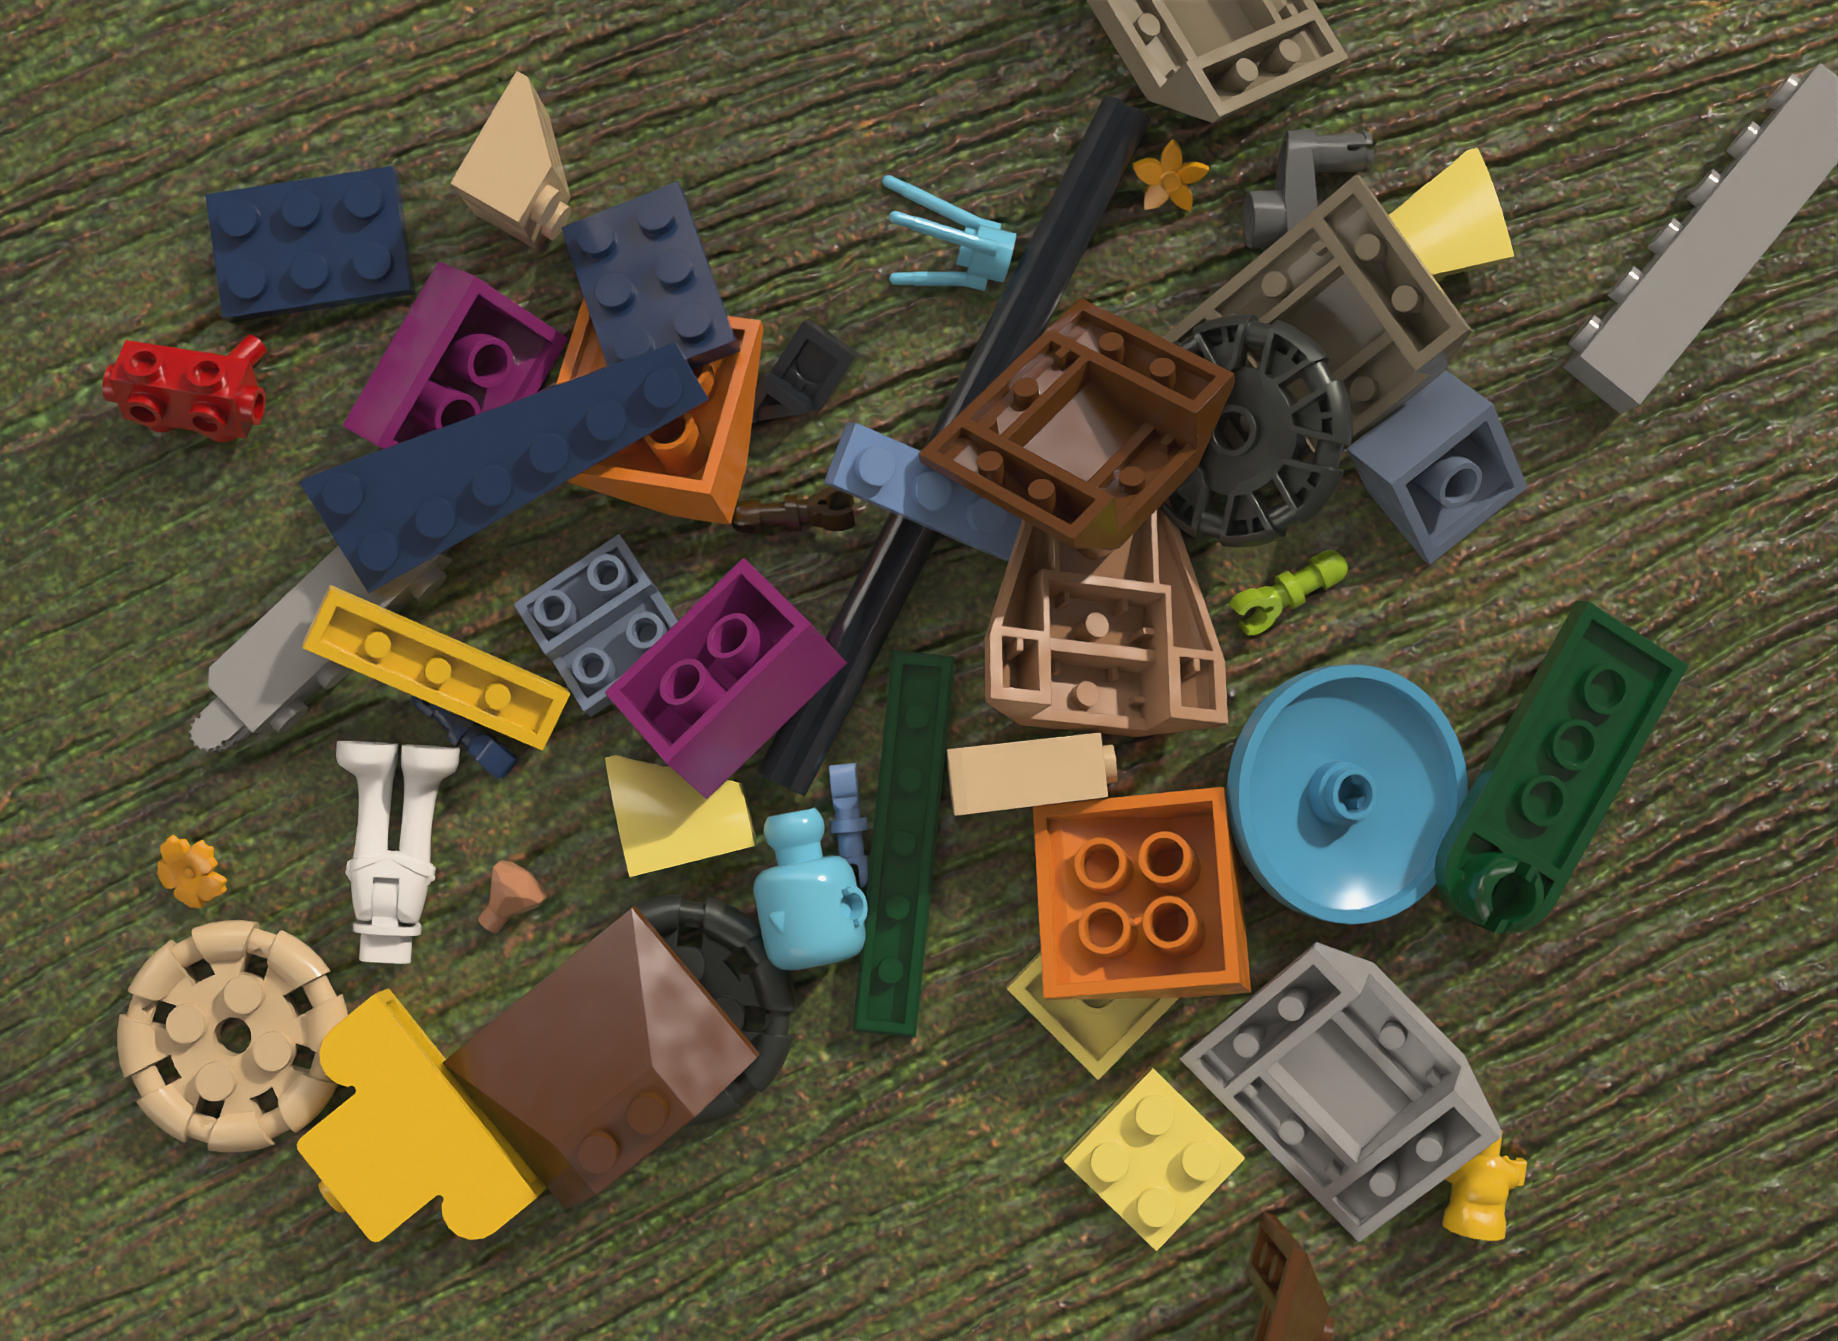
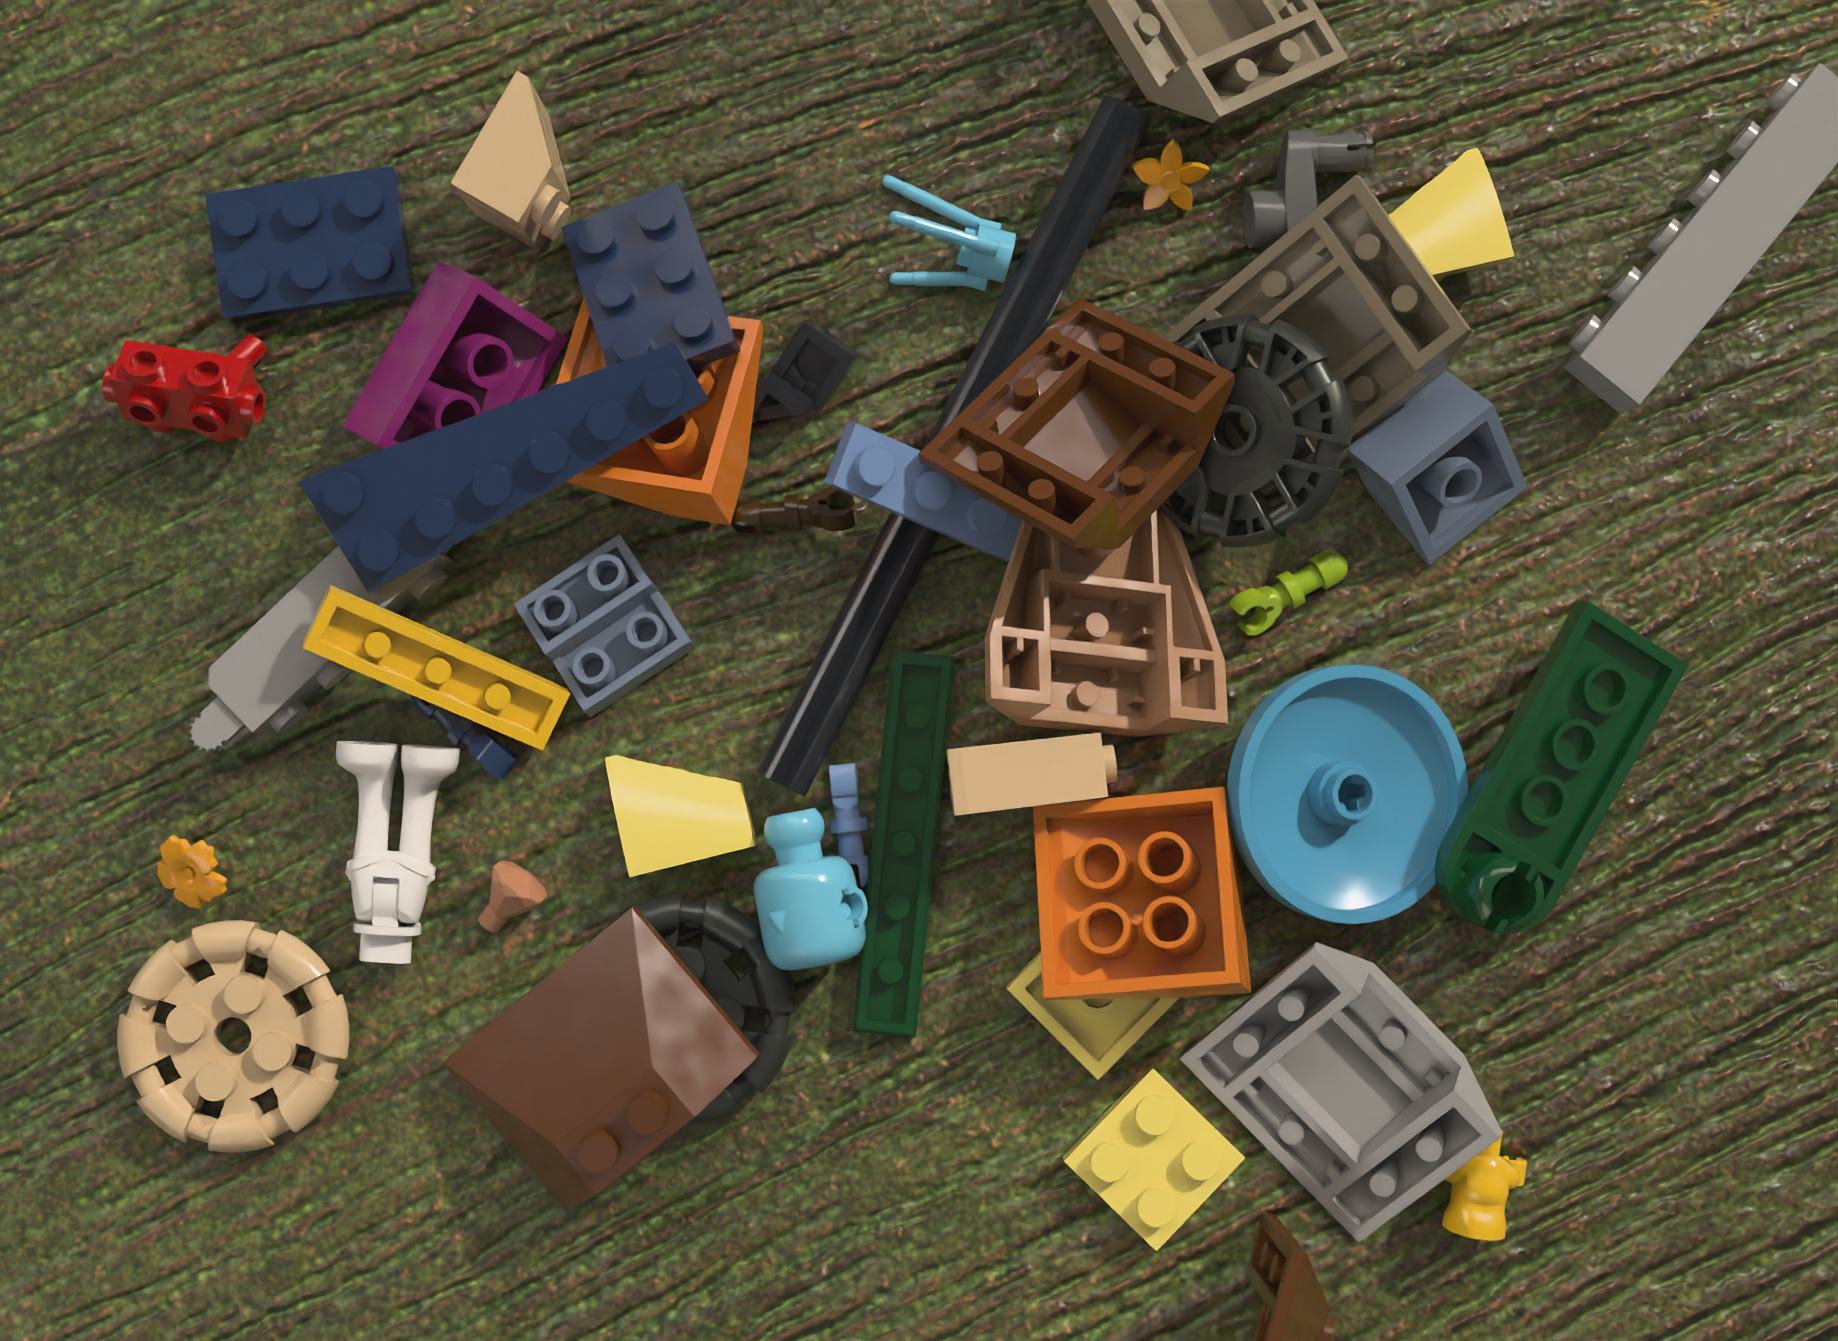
yellow brick [297,988,547,1242] -> none
magenta brick [604,558,847,799] -> none

